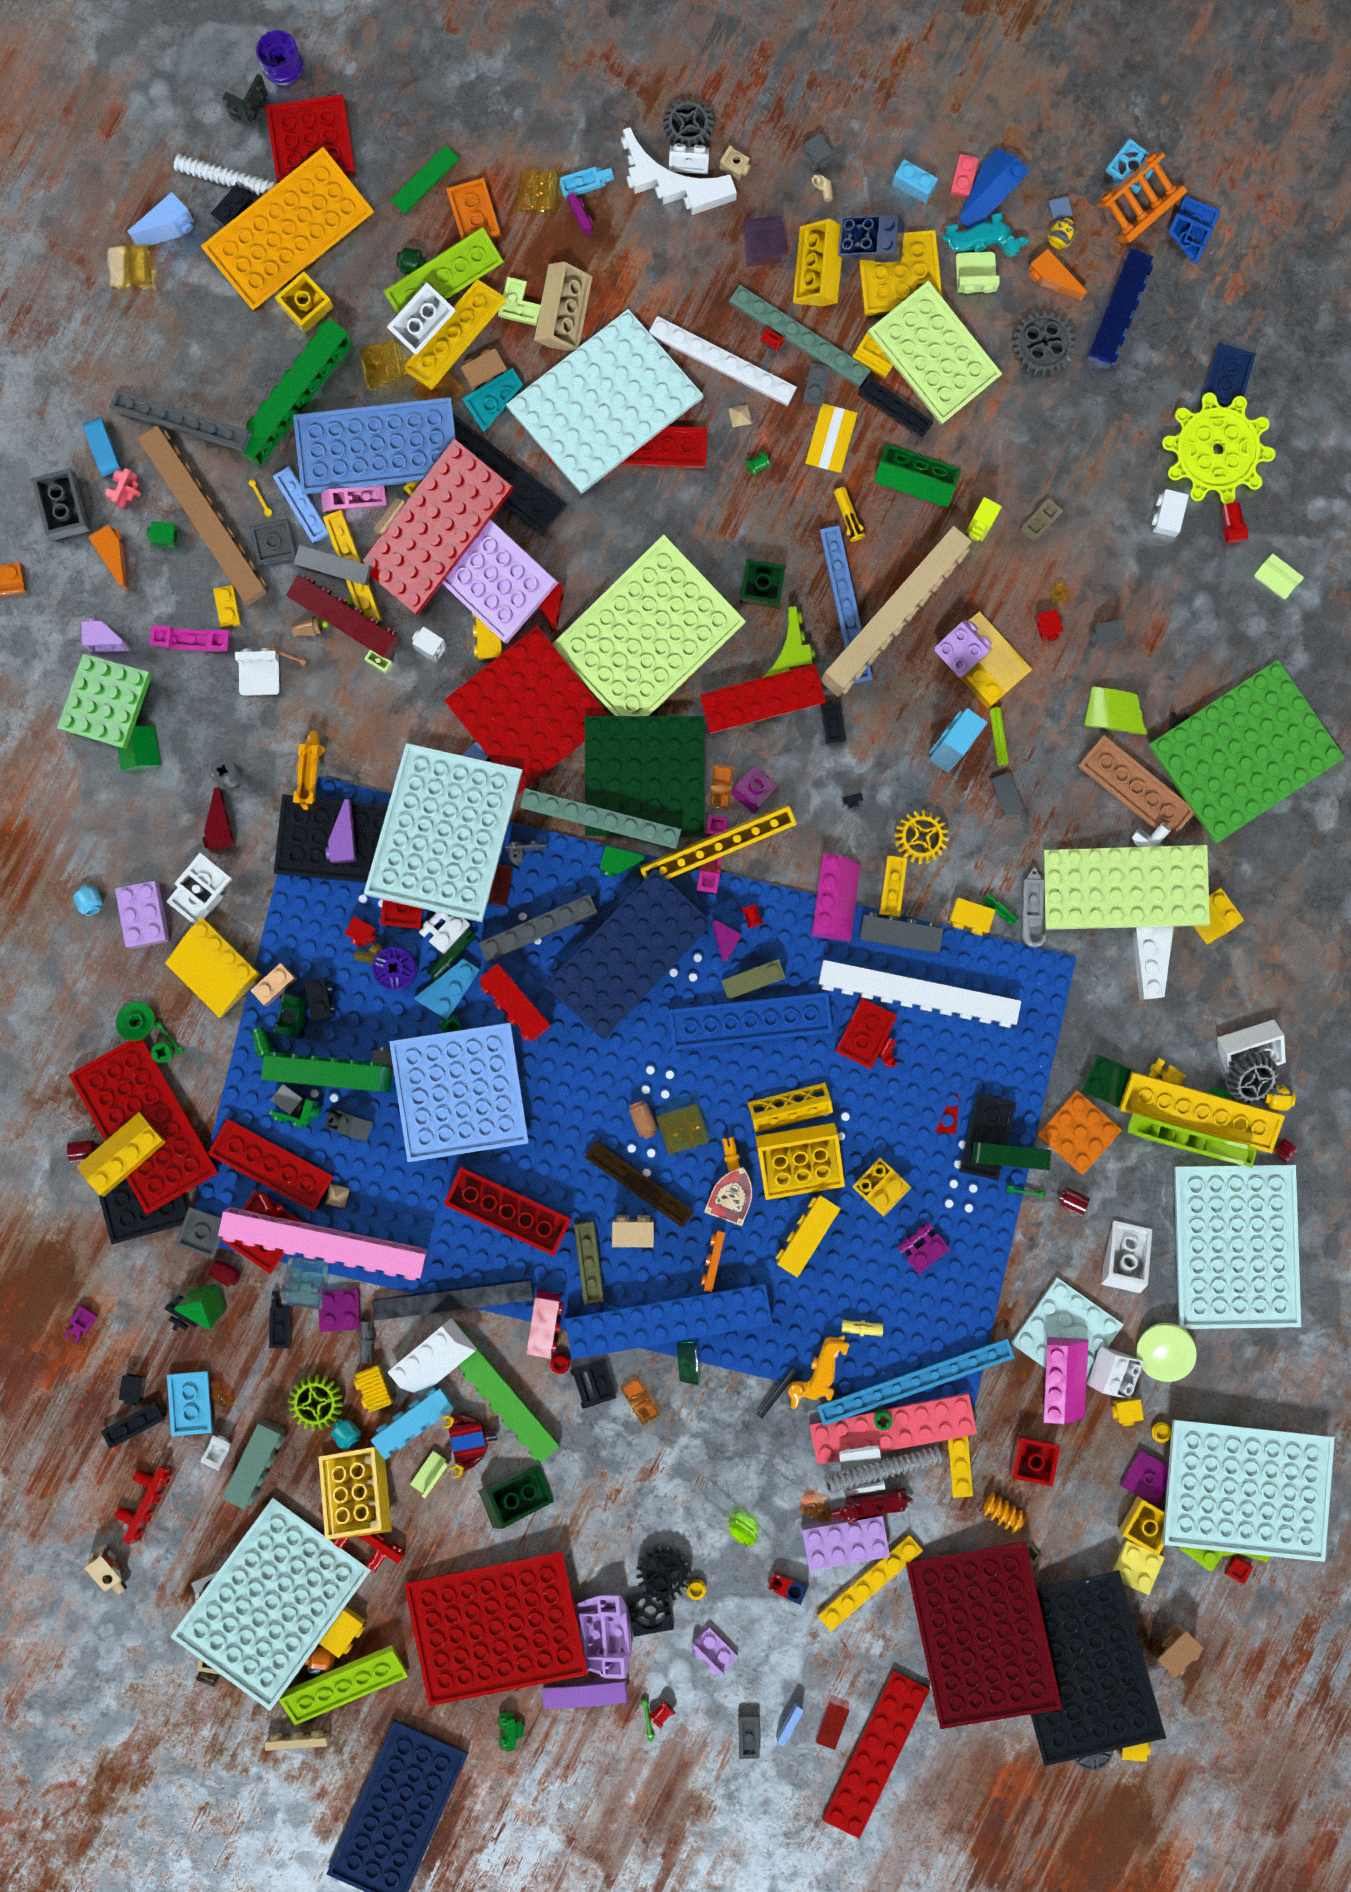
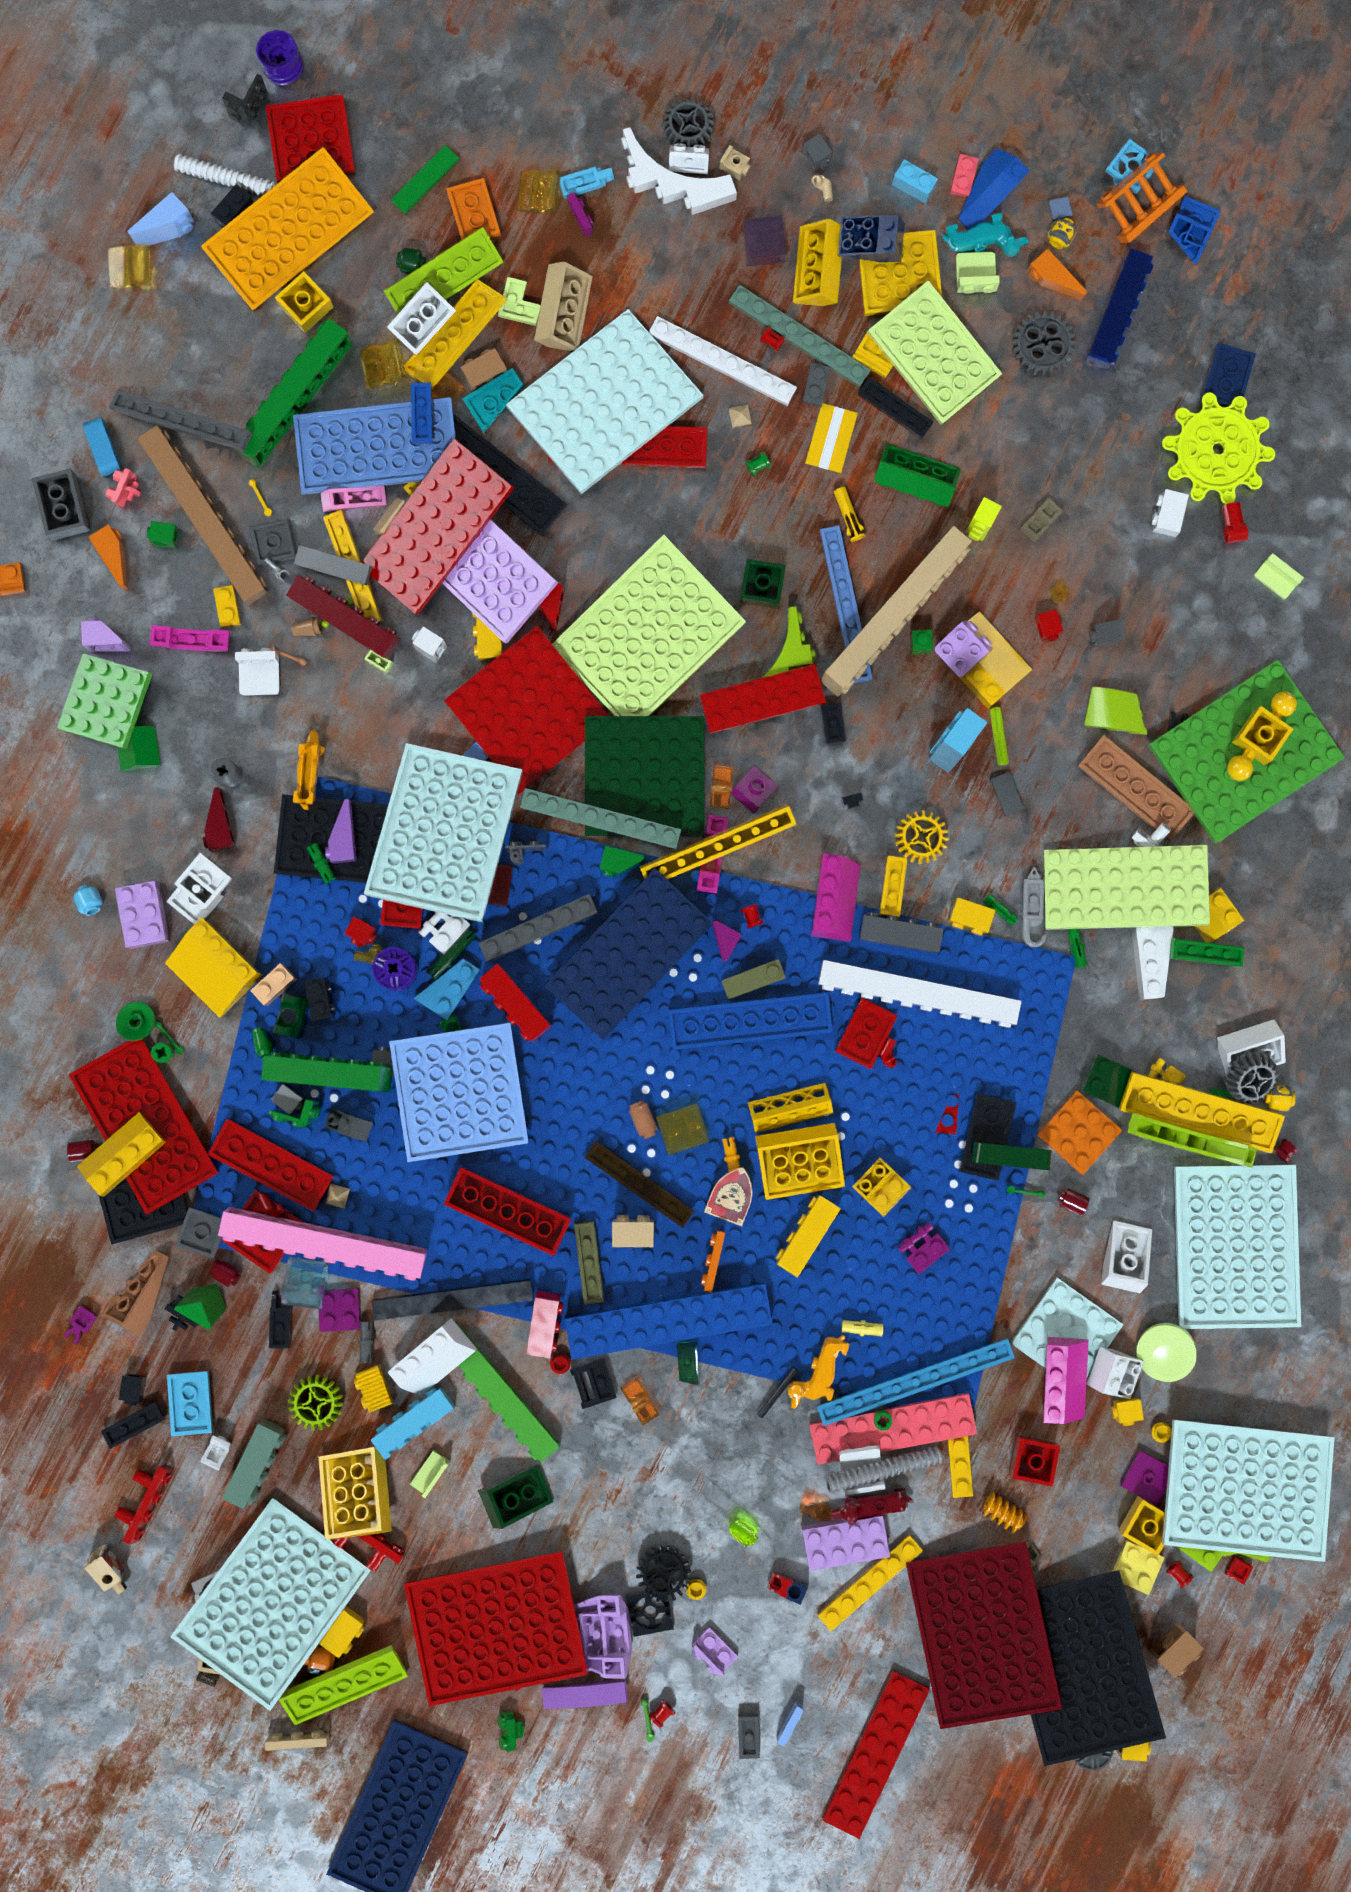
clear orange arm [211,1380,233,1407] -> none
light blue tile [273,466,329,544] -> none
teal head [330,1419,361,1450] -> none
torso [440,1413,498,1478] -> none
clear red tile [816,1702,849,1750] -> none
none -> nougat wedge [101,1250,169,1337]
none -> light grey hand [264,557,290,581]
none -> green pin [306,843,336,884]
none -> blue plate [411,382,433,444]
none -> green brick [910,630,933,655]
none -> green pin [1066,929,1088,969]
none -> red bush [1166,1560,1193,1588]
none -> green tile [1169,938,1245,967]
none -> yellow brick [1227,691,1297,781]

